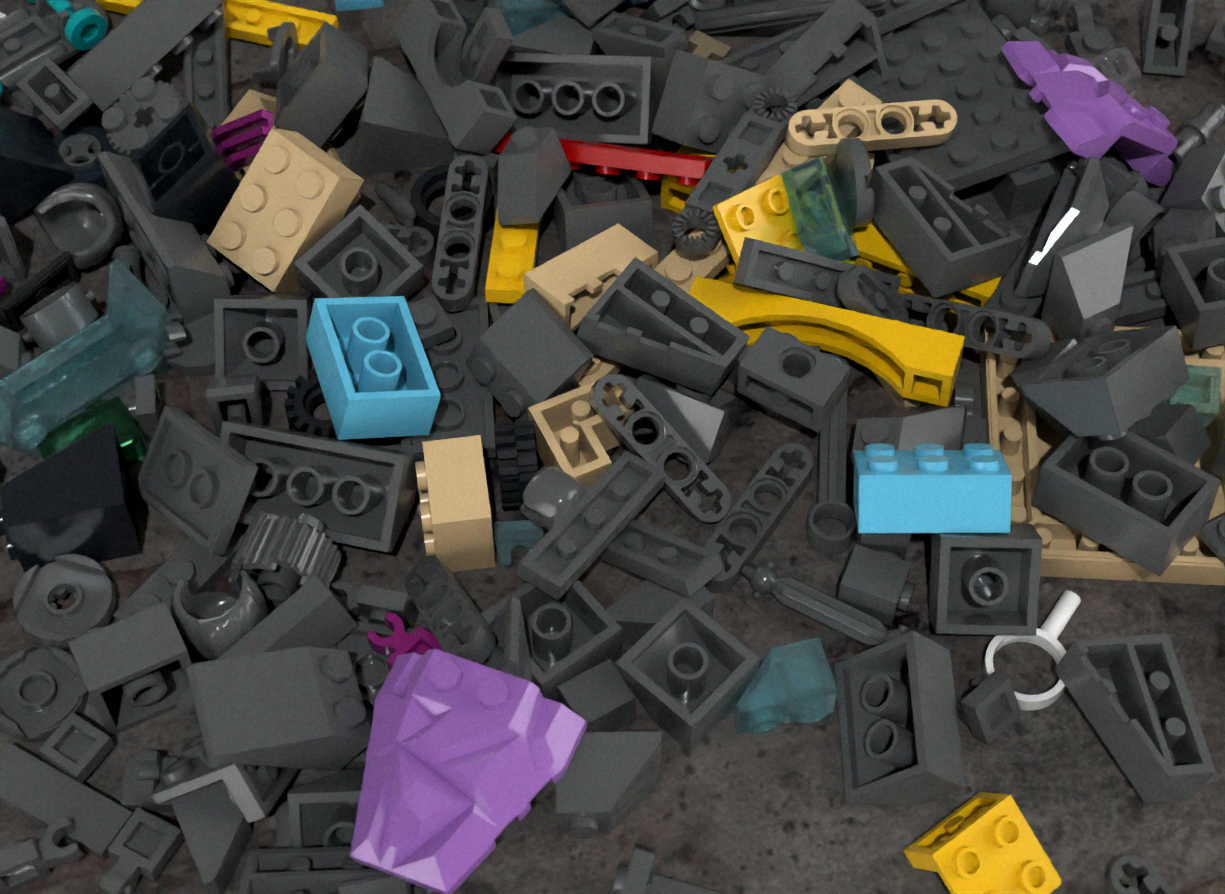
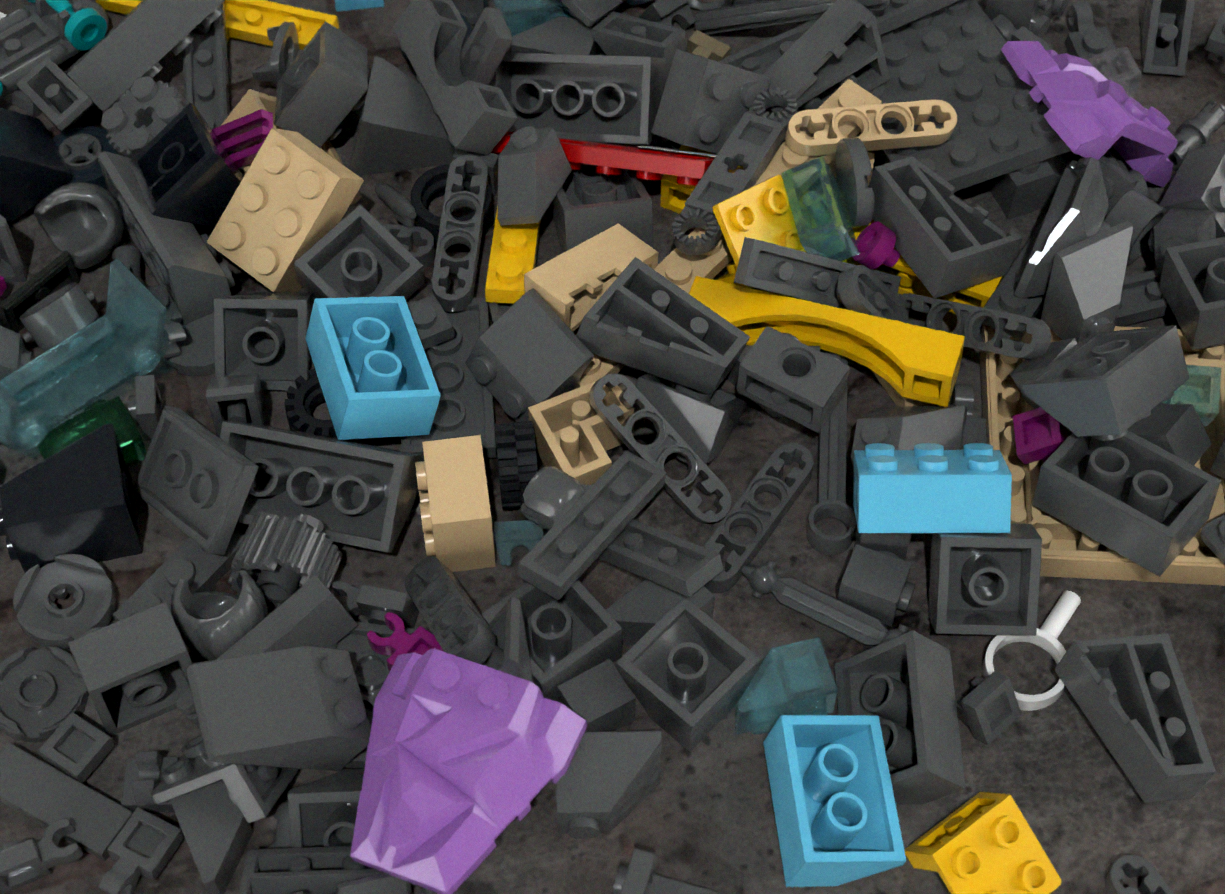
none -> white sticker [638,146,716,157]
none -> medium azure slope [763,715,906,887]
none -> magenta tile [852,222,900,270]
none -> magenta tile [1013,407,1068,464]

